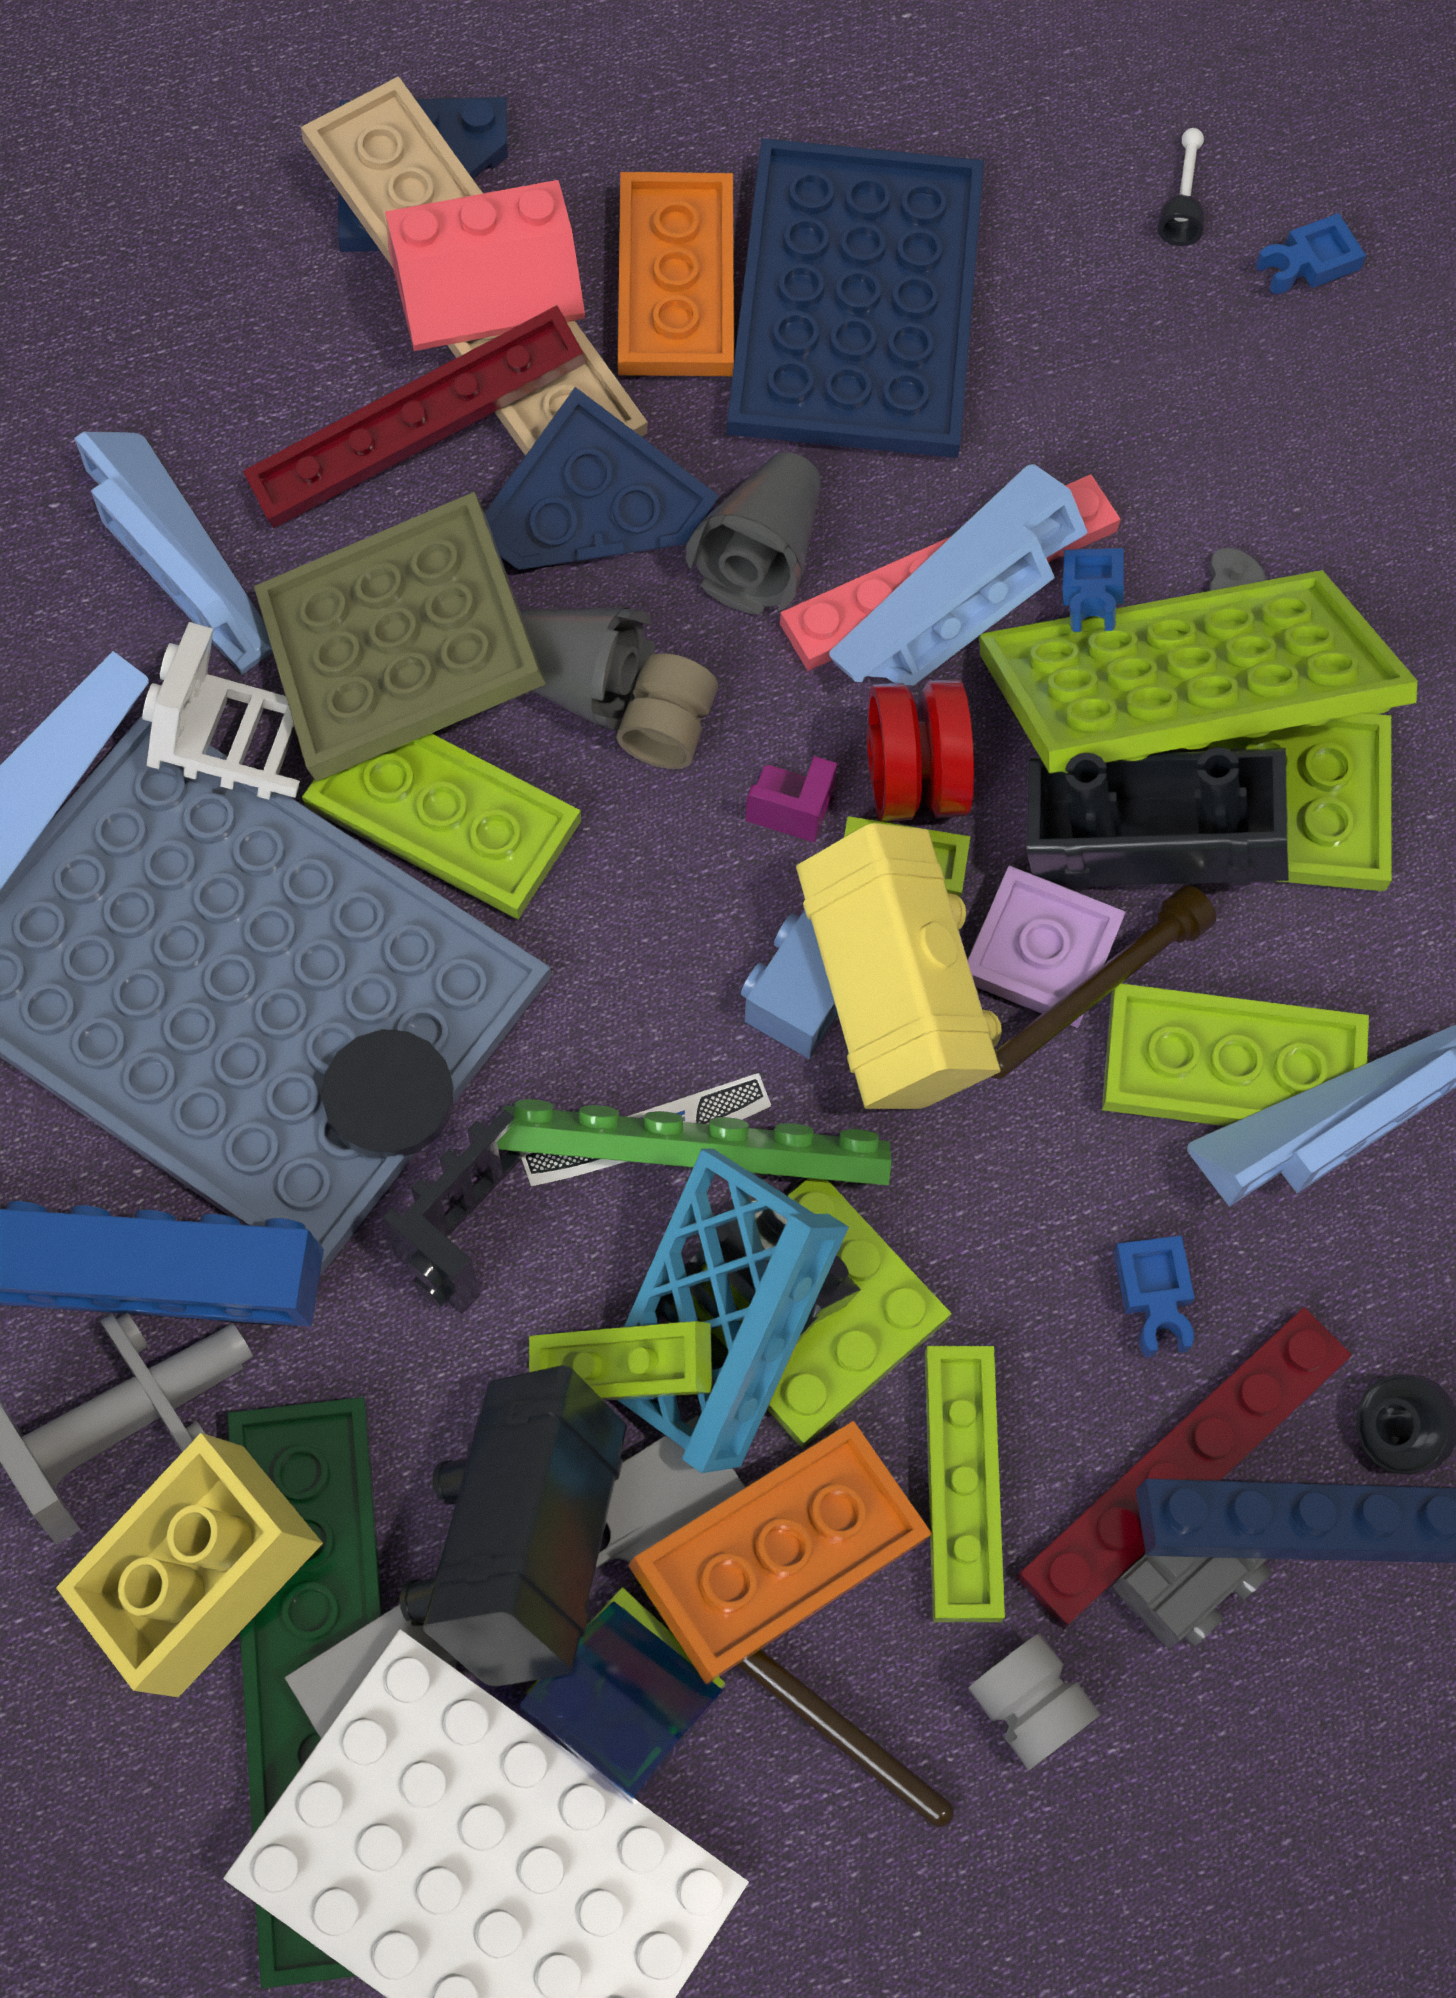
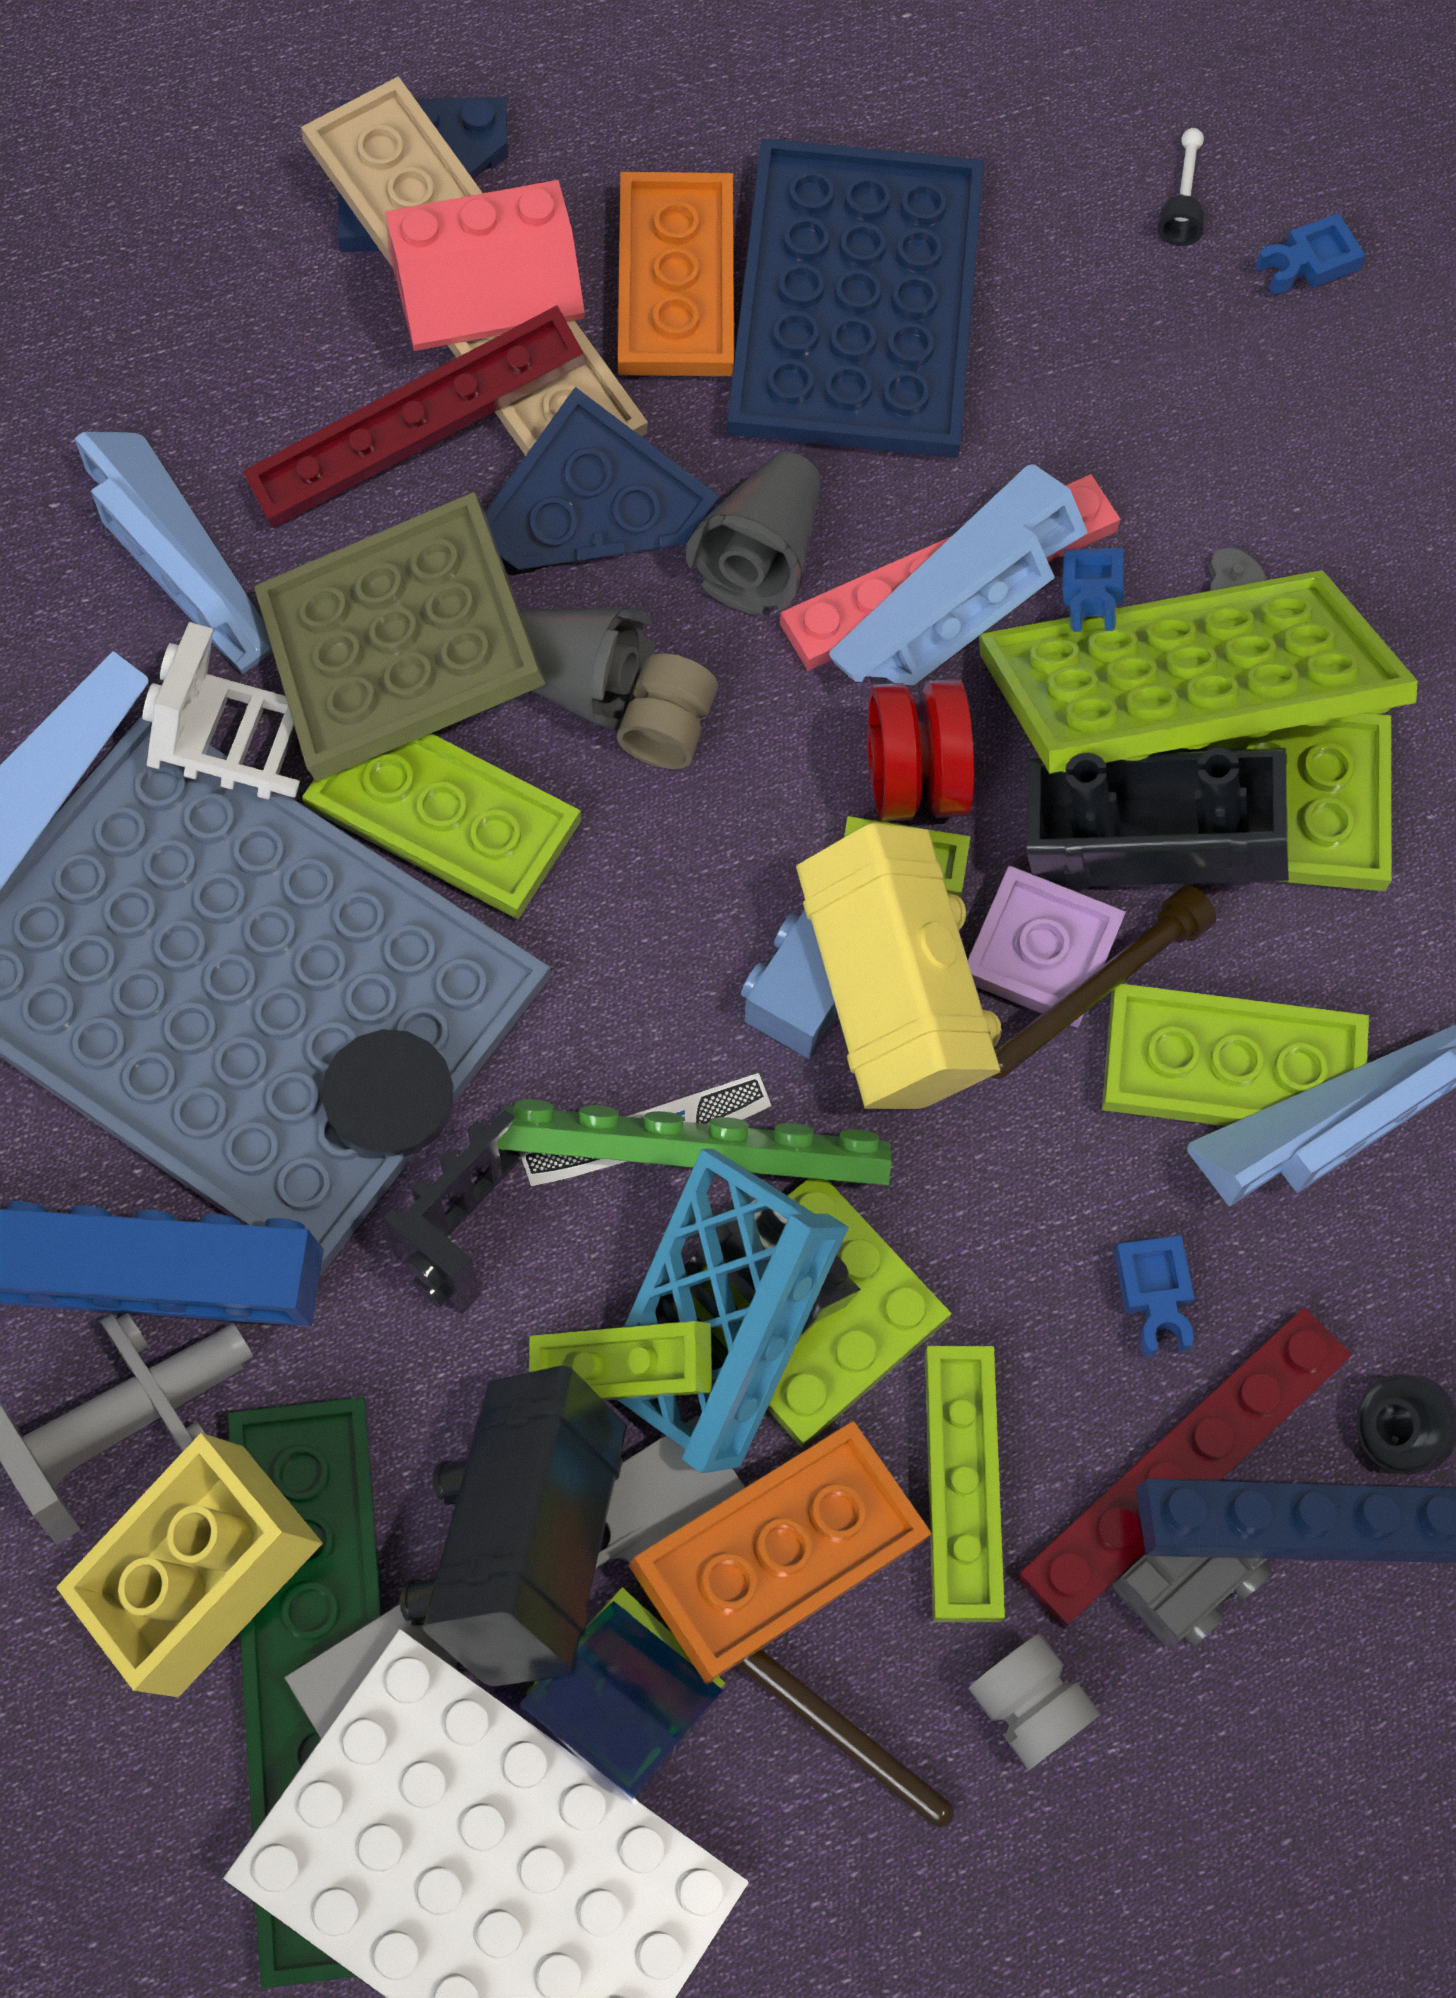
magenta panel [745,756,838,843] -> none

